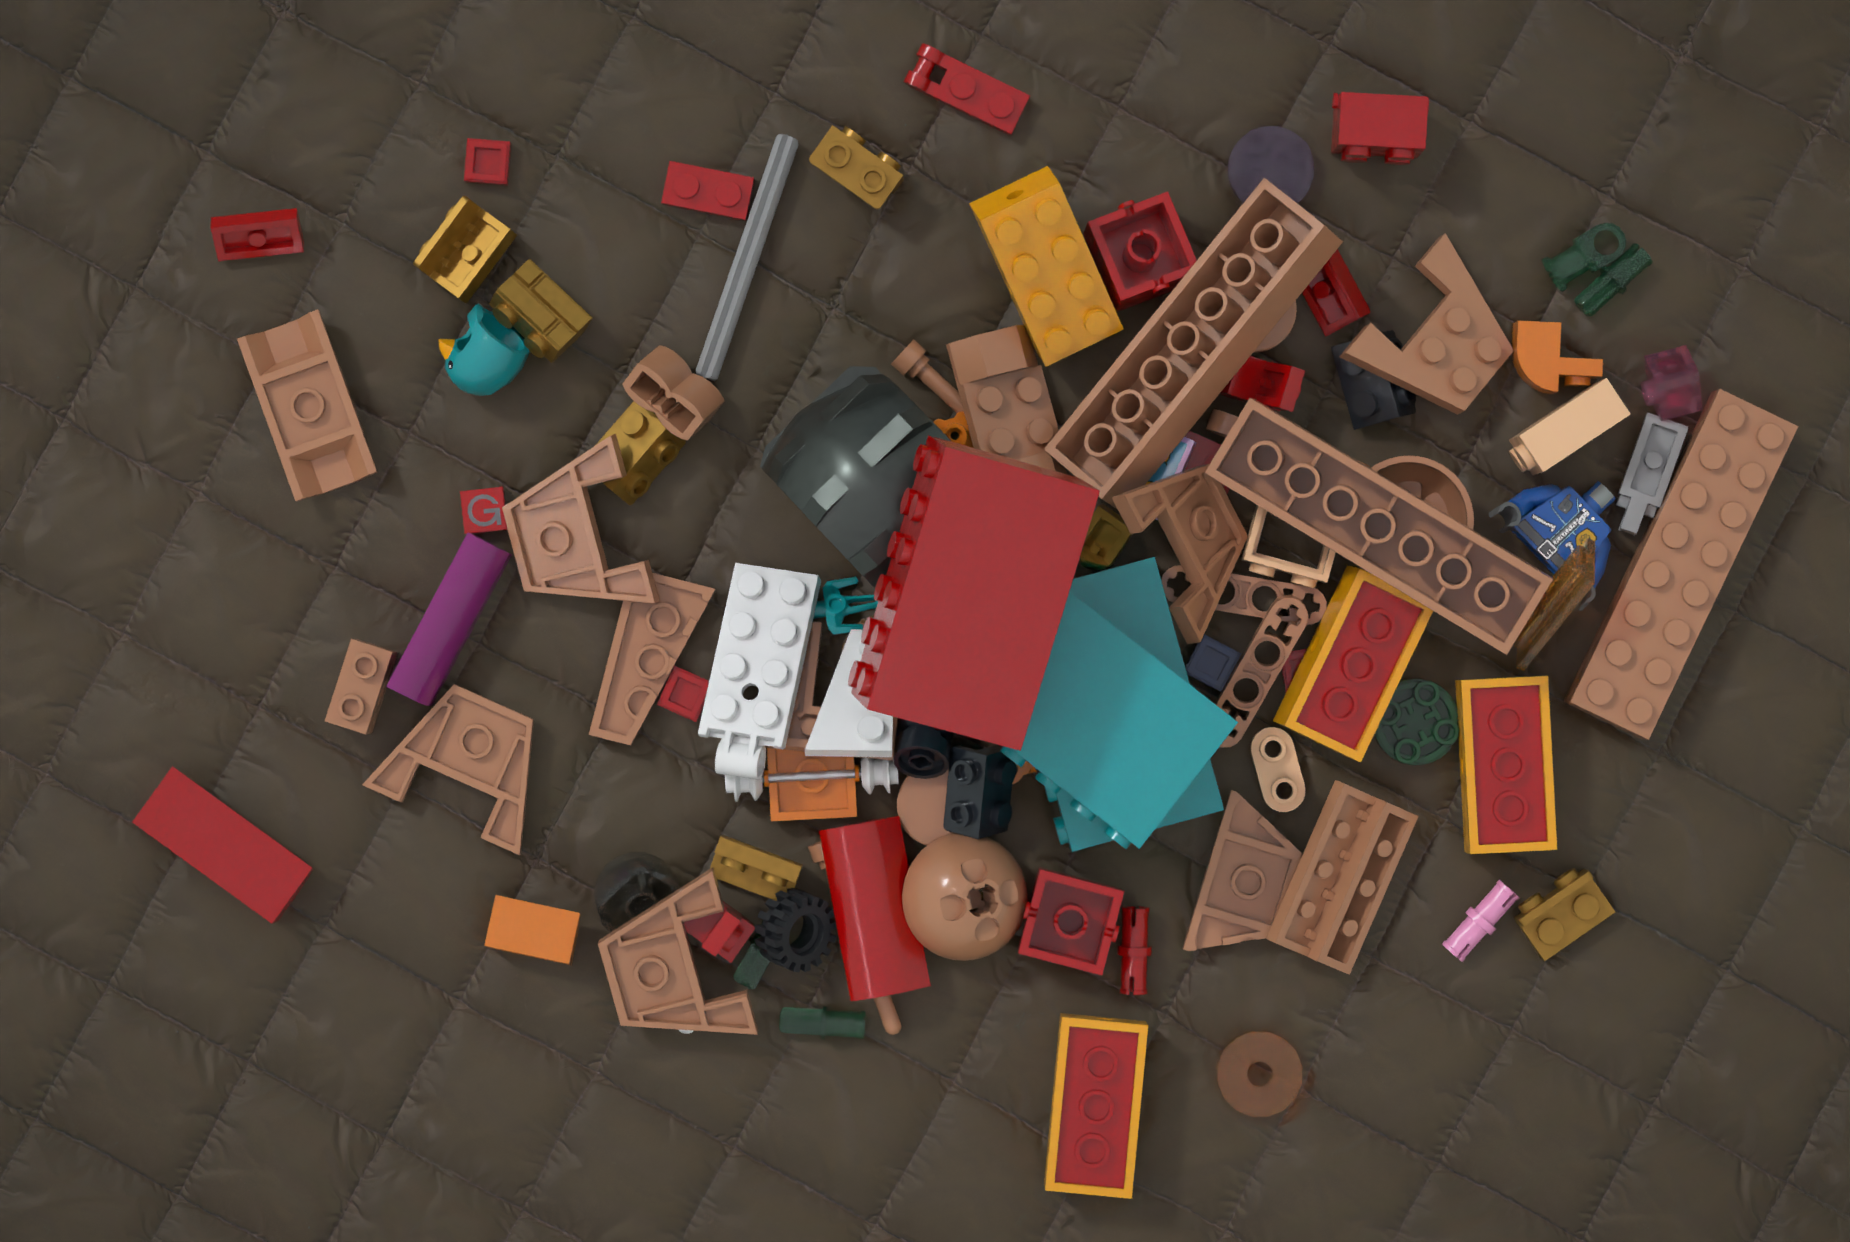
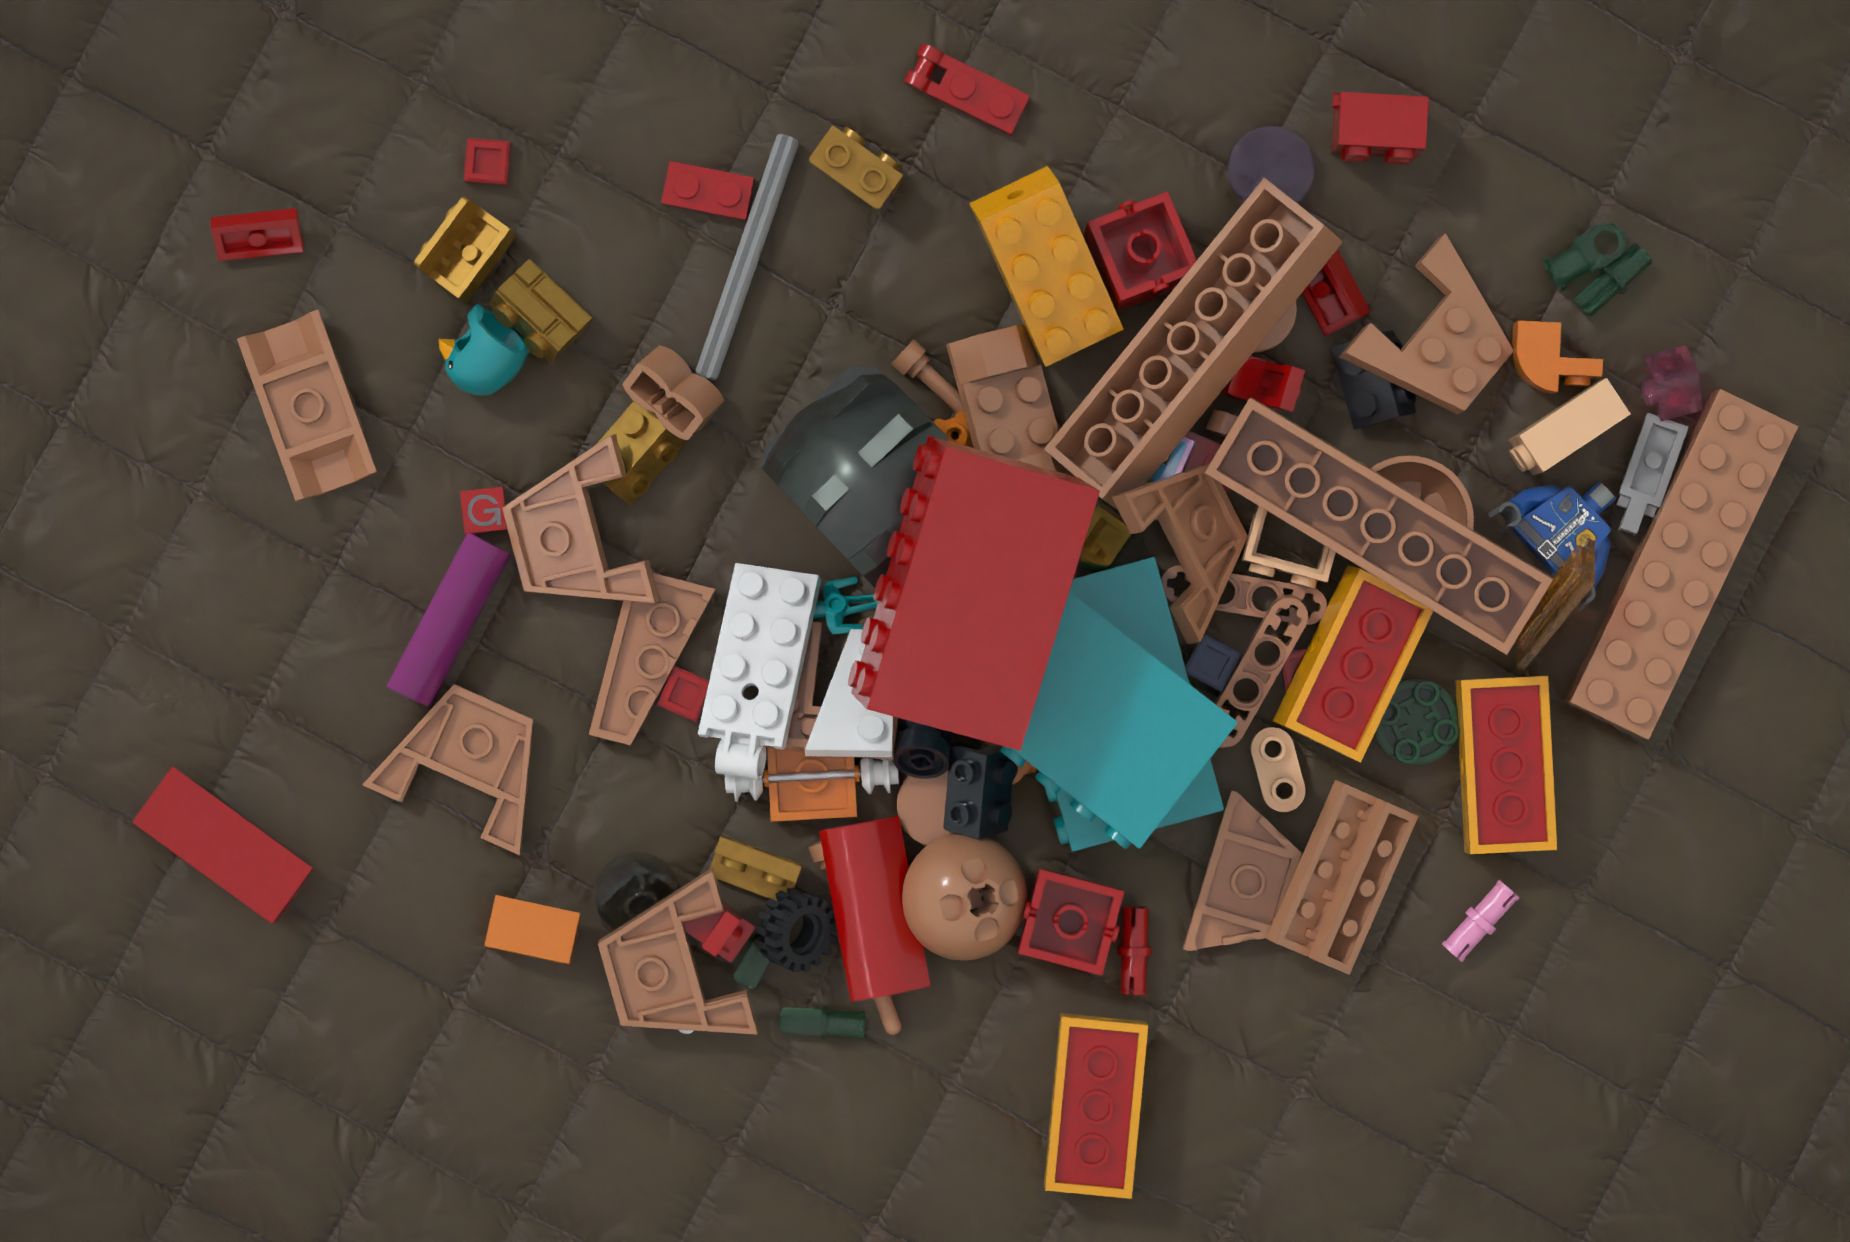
nougat brick [325,639,398,735] -> none
clear orange tile [1217,1031,1302,1117] -> none
pearl gold bracket [1514,868,1615,961] -> none

